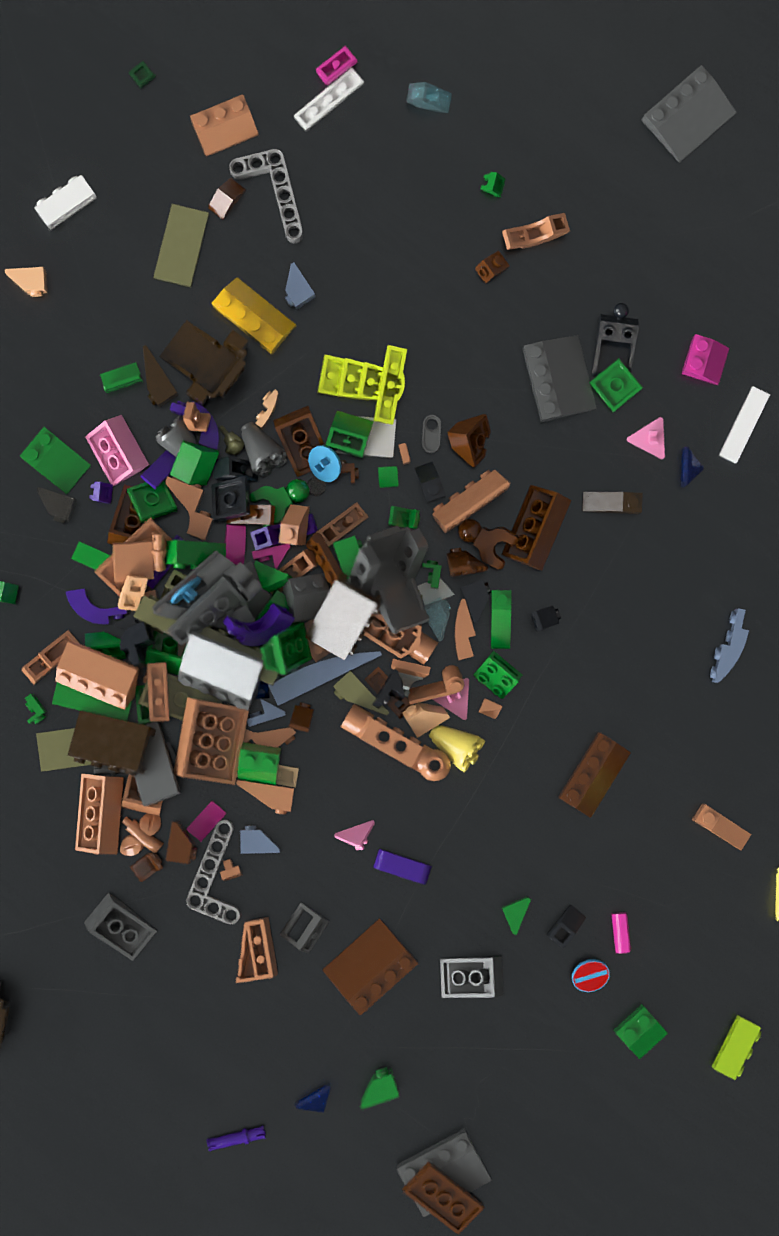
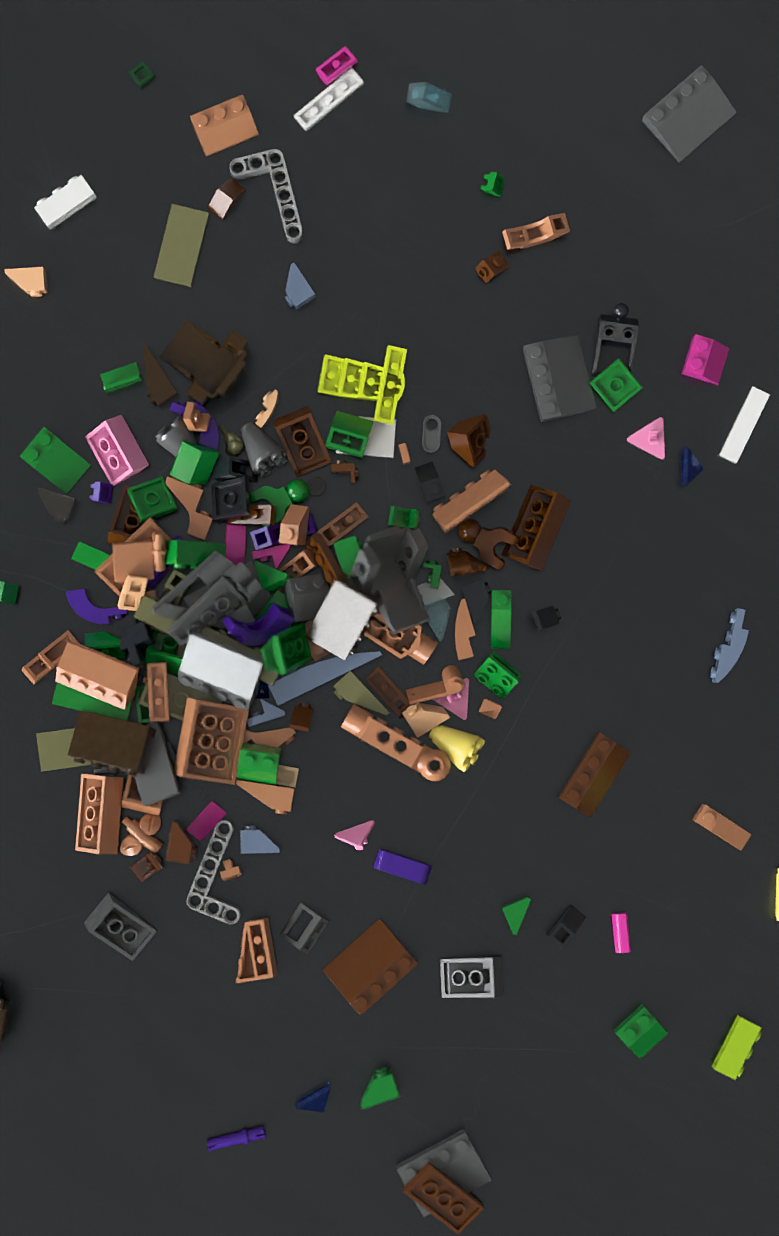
green bracket [25,694,47,724] -> none
dark purple tile [141,450,176,490] -> none
dark azure piece [170,577,202,605] -> none
yellow slope [212,277,296,354] -> none
dark azure piece [308,445,341,482] -> none
black slope [372,669,405,709] -> none
green slope [378,466,398,488] -> none
nougat piece [391,659,431,697] -> none
red piece [572,959,610,992] -> none
slope [582,492,643,514] -> none

